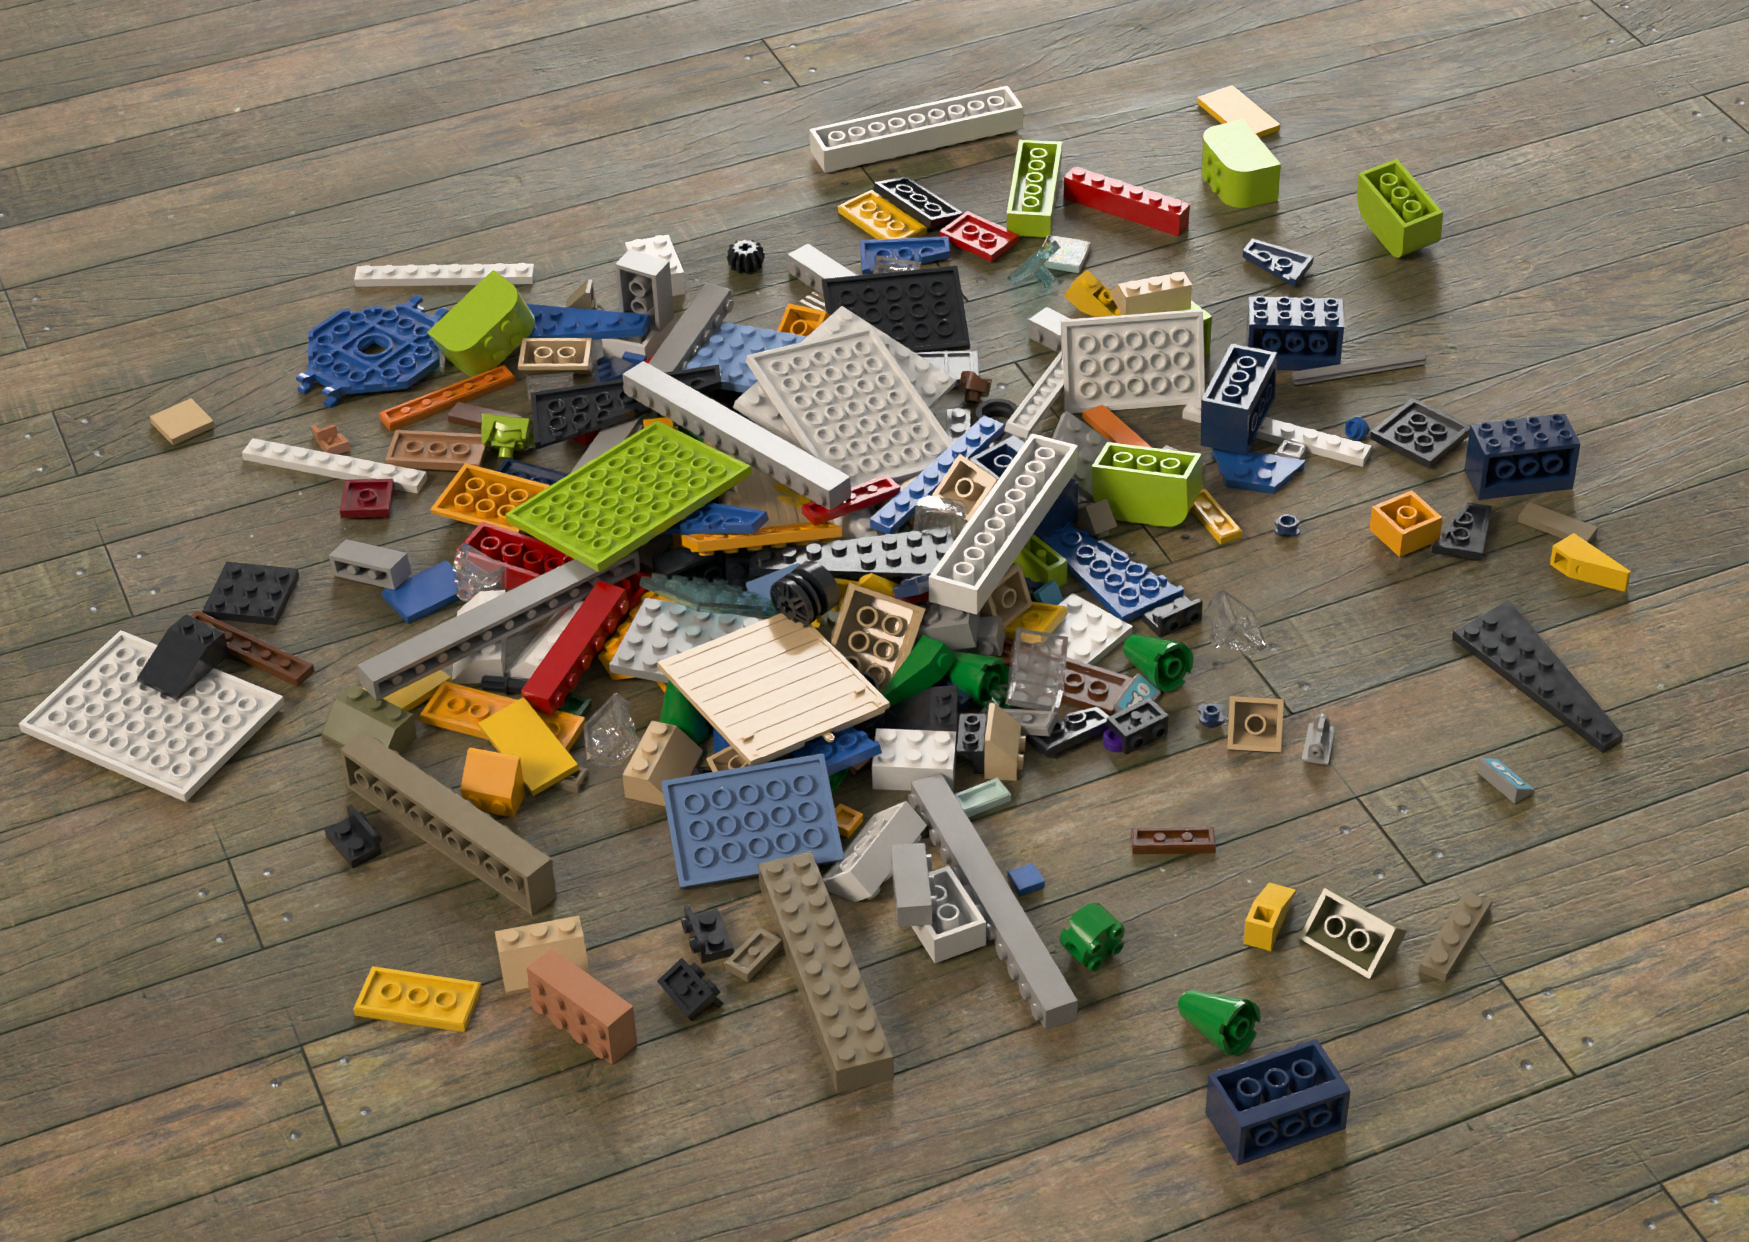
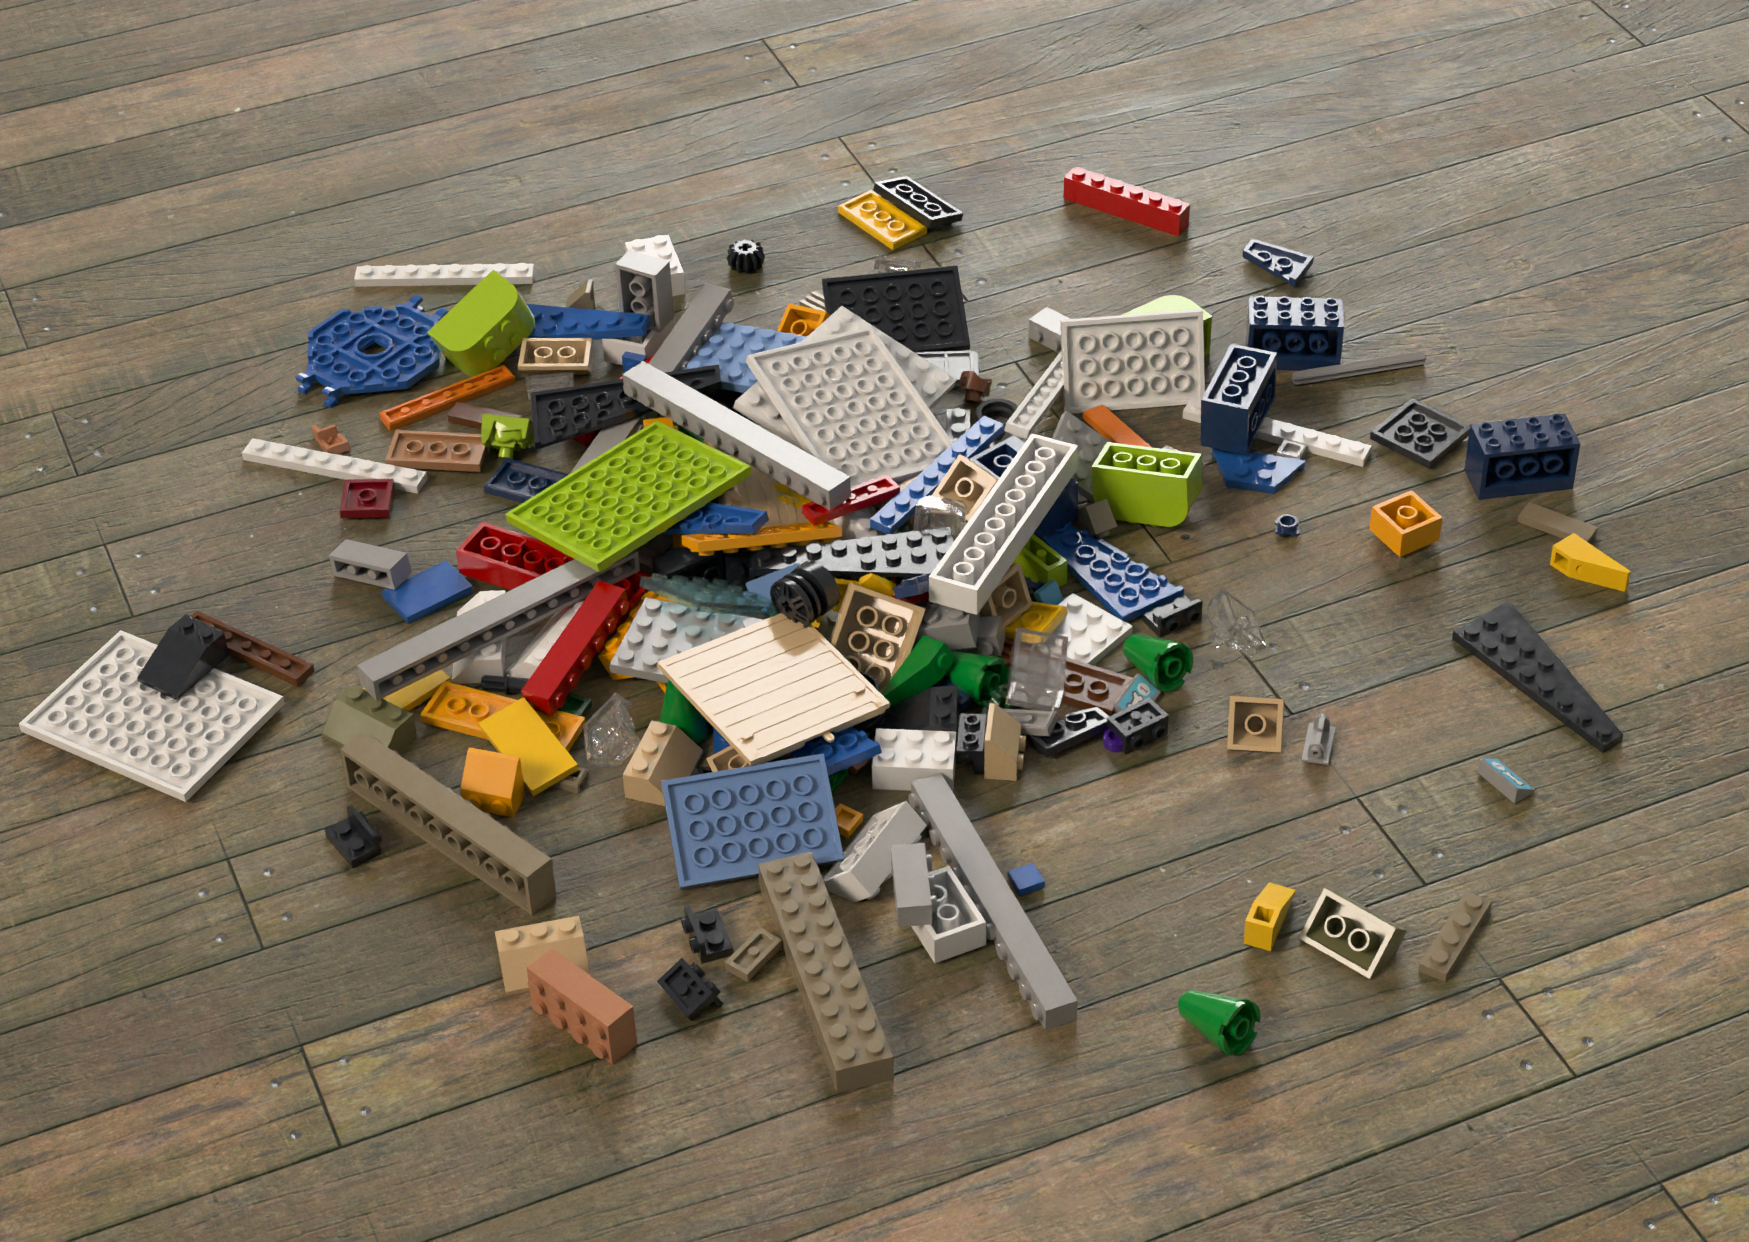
tan tile [149,398,215,446] -> none
black plate [202,562,299,625] -> none
yellow tile [354,966,482,1032] -> none
light orange slope [430,463,551,534] -> none
clear brick [453,542,506,602] -> none
dark blue wing [593,356,636,383] -> none
brick [788,244,856,295] -> none
white brick [810,86,1023,173] -> none
blue wing [860,236,950,275] -> none
red plate [940,211,1019,262] -> none
light aqua tile [954,778,1011,817] -> none
lime brick [1007,140,1062,238] -> none
clear light blue tile [1007,241,1061,288] -> none
tile [1036,235,1091,273] -> none
green brick [1059,902,1125,972] -> none
yellow slope [1064,270,1122,317] -> none
tan slope [1110,272,1192,315] -> none
reddish brown tile [1131,827,1216,854] -> none
yellow tile [1190,489,1242,545] -> none
tile [1197,86,1280,138] -> none
dark blue plate [1197,704,1225,728] -> none
lime brick [1201,120,1281,208] -> none
dark blue brick [1205,1038,1351,1166] -> none
blue plate [1345,417,1370,441] -> none
lime brick [1357,159,1443,258] -> none
black wing [1431,502,1492,561] -> none

